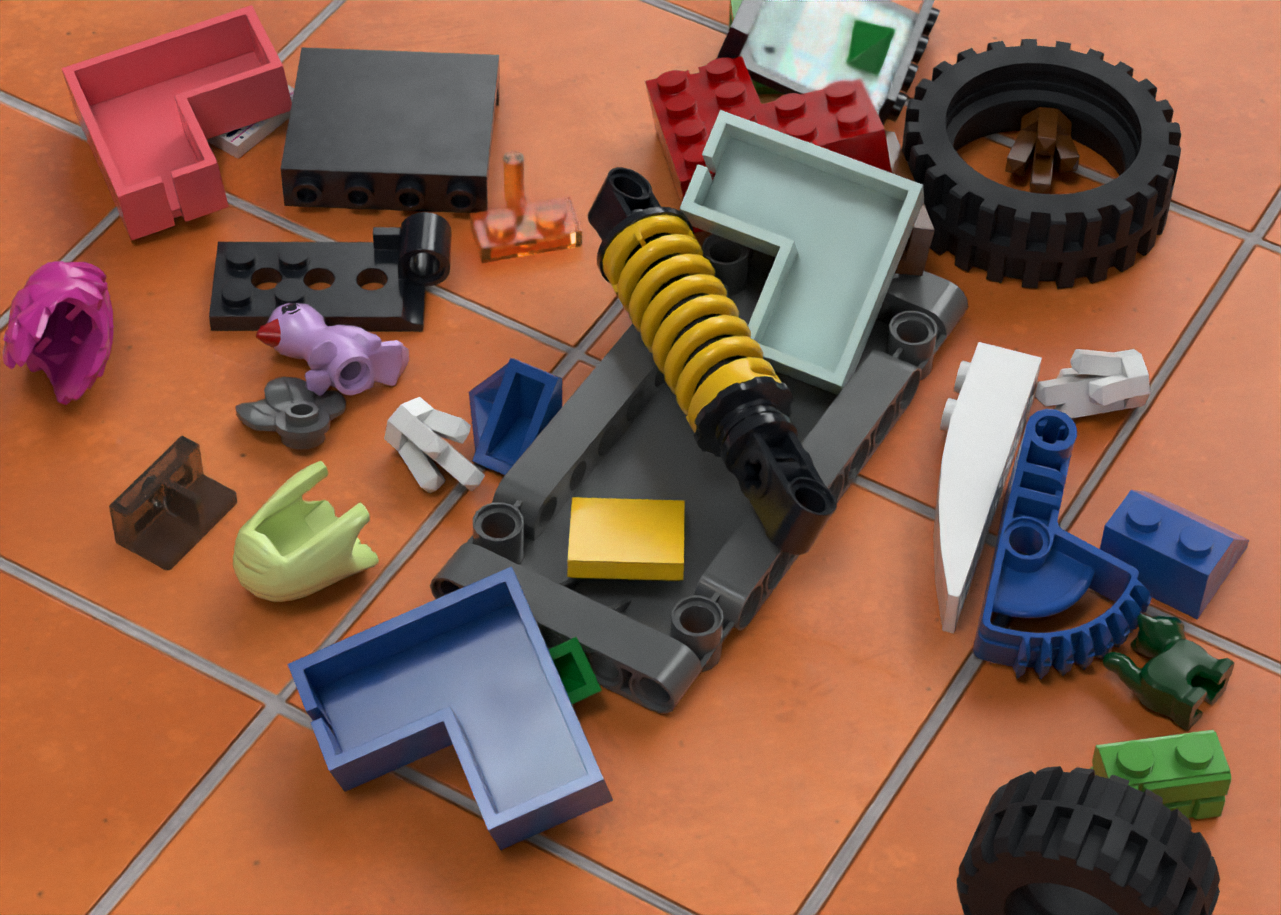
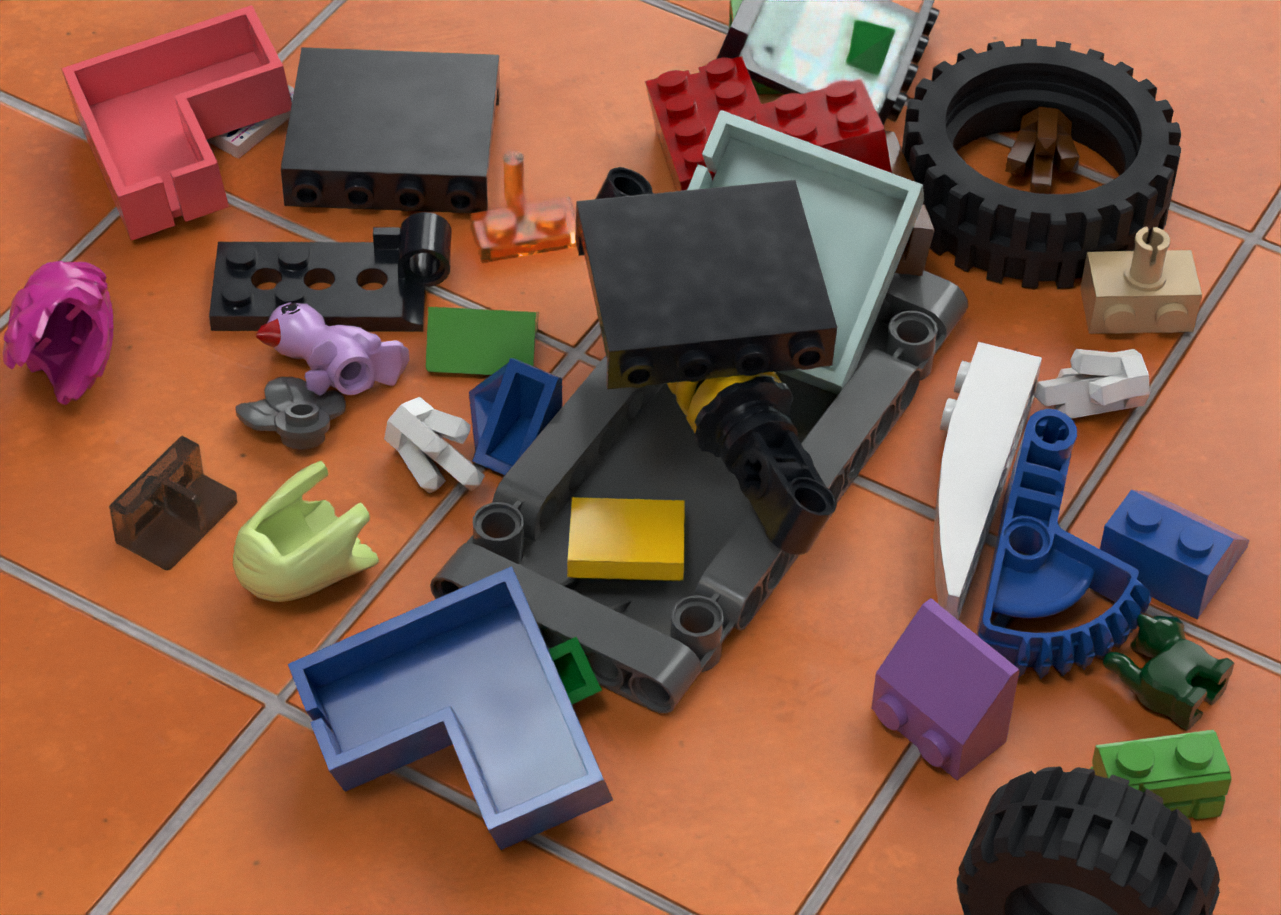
none -> bright green panel [426,307,539,375]
none -> black panel [575,180,837,390]
none -> medium lavender slope [871,598,1019,781]
none -> tan brick [1080,227,1202,334]

